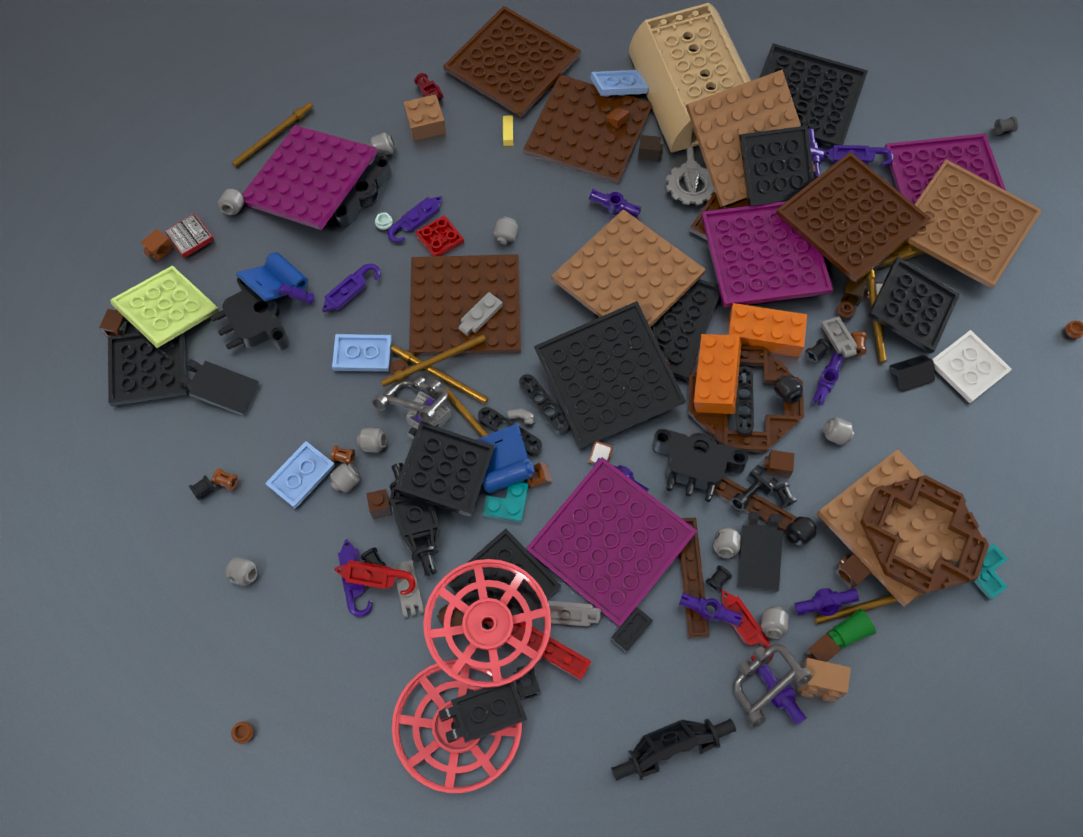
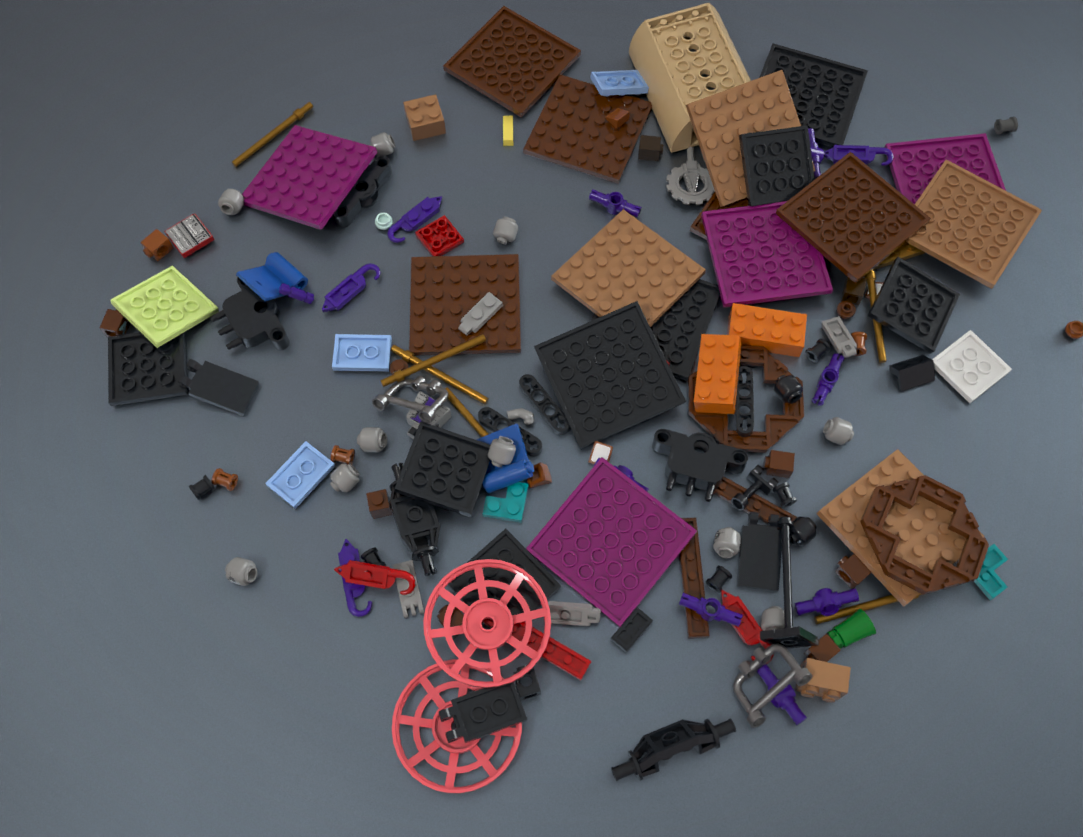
dark orange plate [231,721,254,744] -> none
dark red connector [414,73,443,100] -> none
none -> light grey head [488,436,516,467]
none -> black tile [760,517,818,649]

